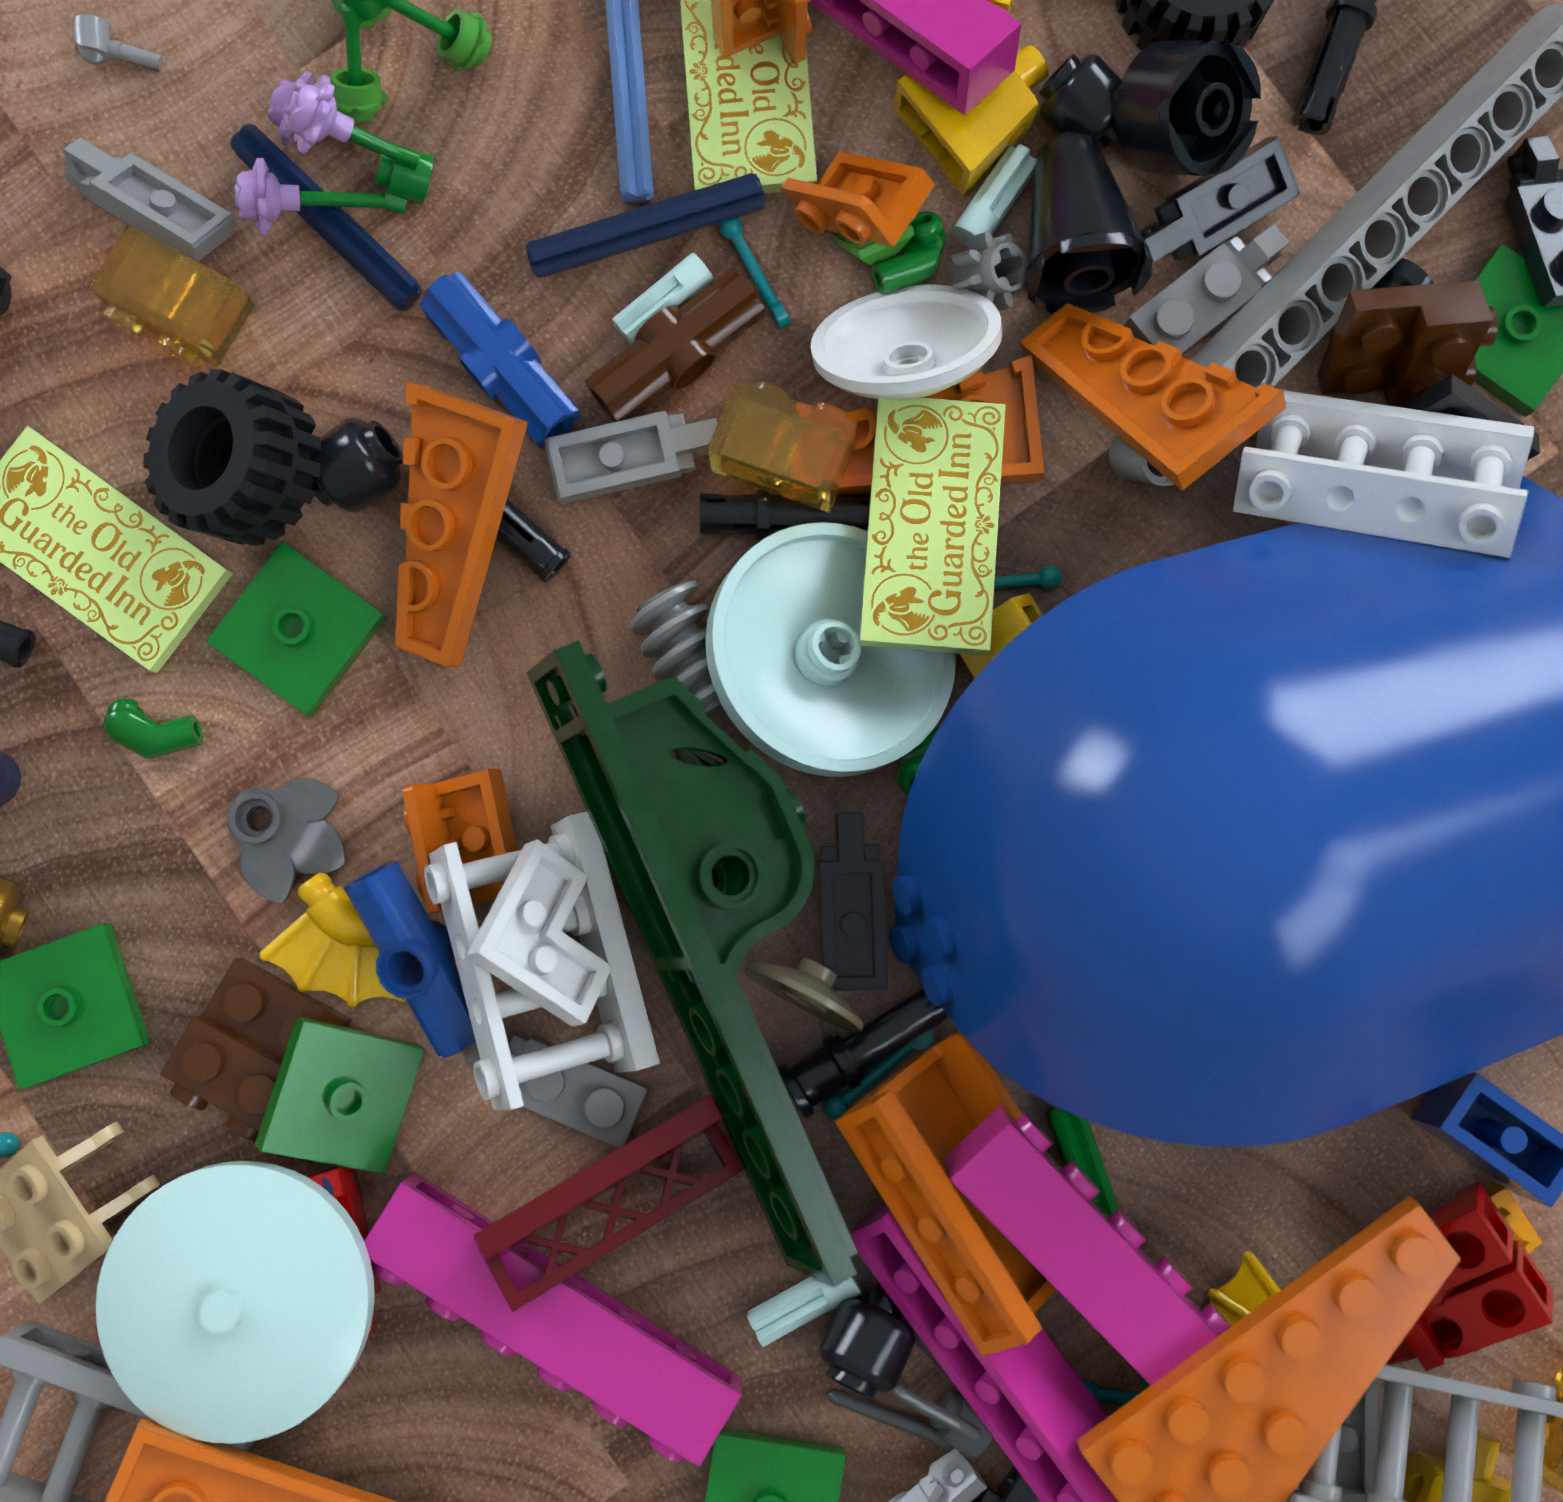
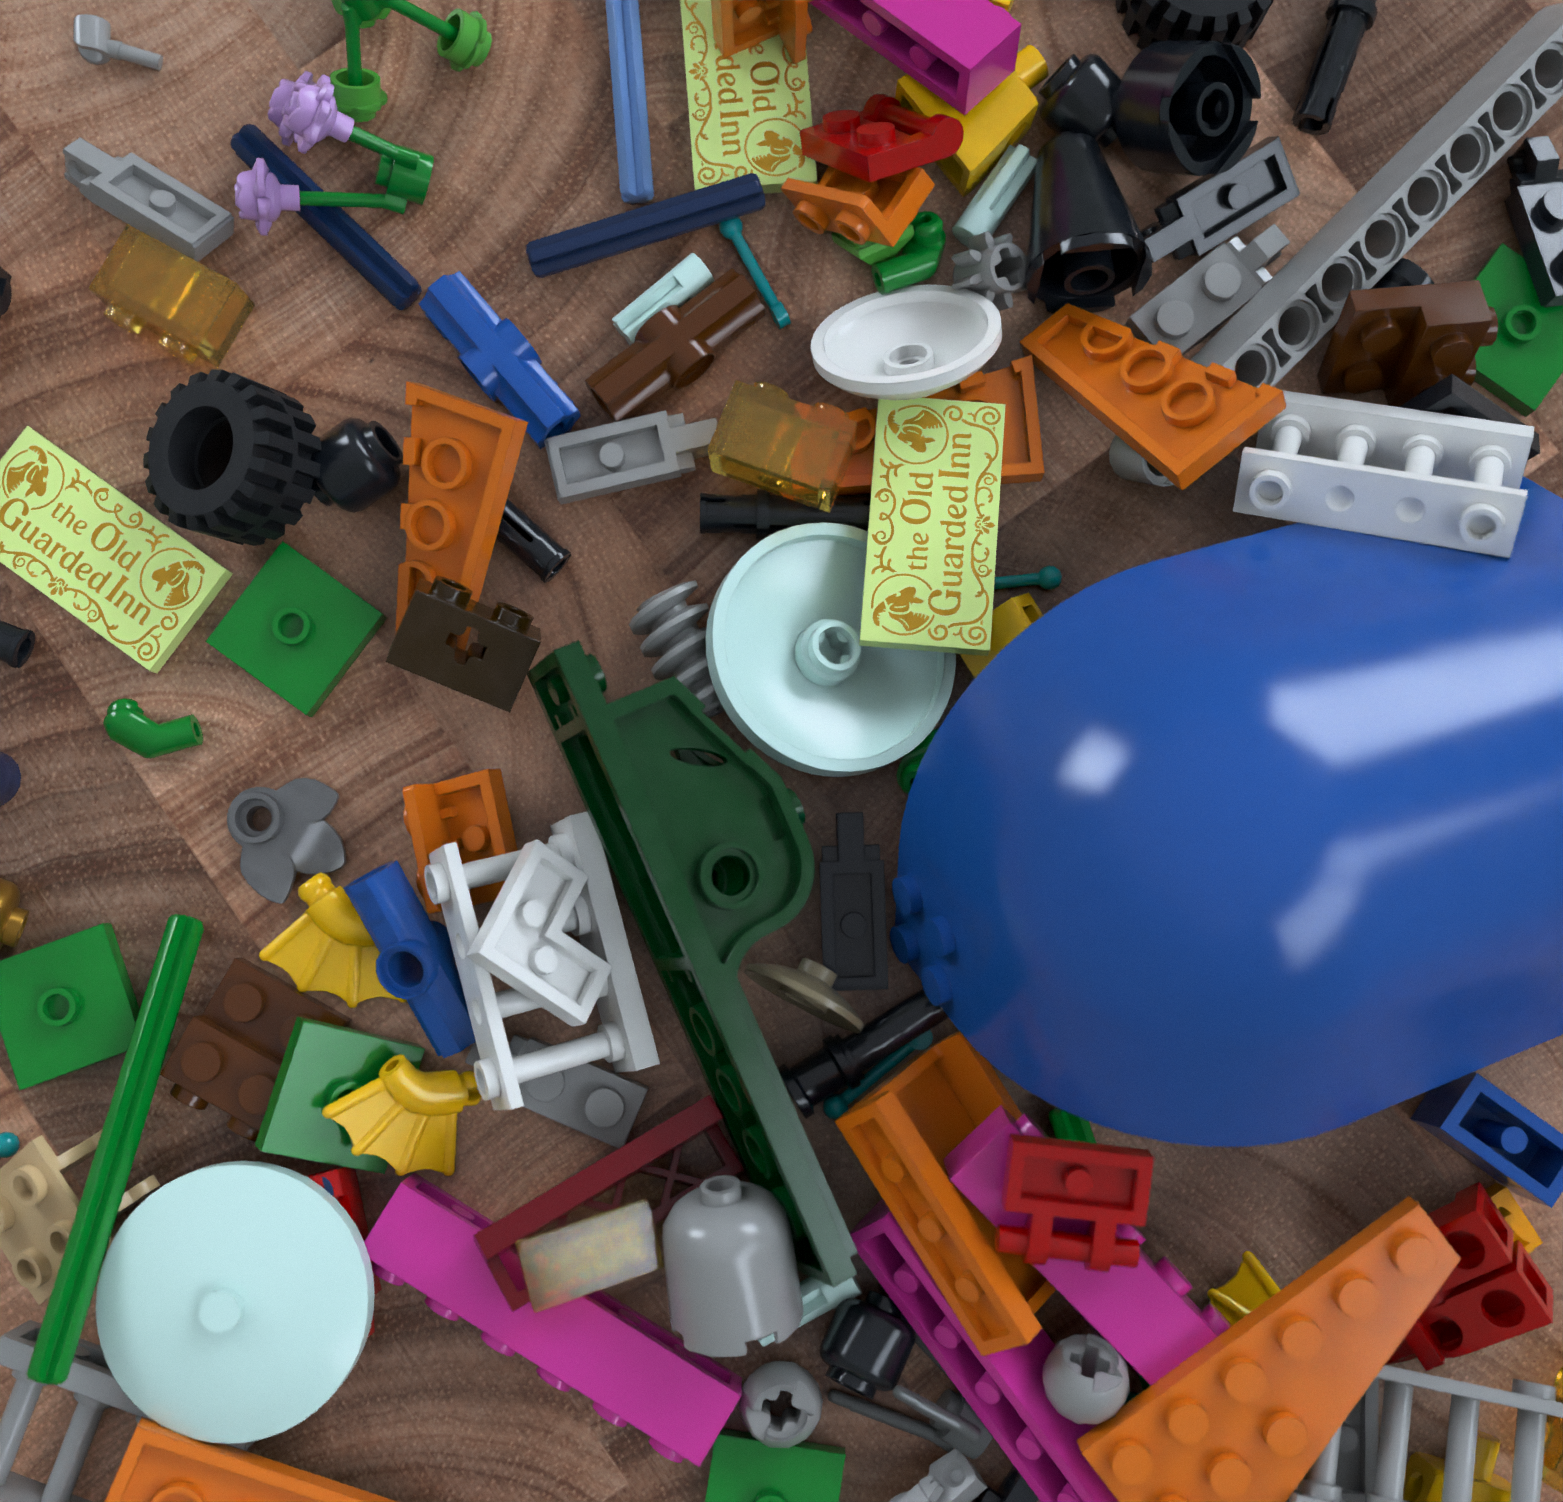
none -> green axle [27,914,204,1385]
none -> yellow arm [322,1054,482,1176]
none -> dark brown brick [386,576,541,712]
none -> clear yellow slope [515,1198,664,1313]
none -> light grey cylinder [662,1175,804,1357]
none -> light grey piece [739,1361,823,1448]
none -> red plate [800,93,964,182]
none -> red plate [995,1133,1154,1272]
none -> light grey piece [1043,1334,1130,1424]

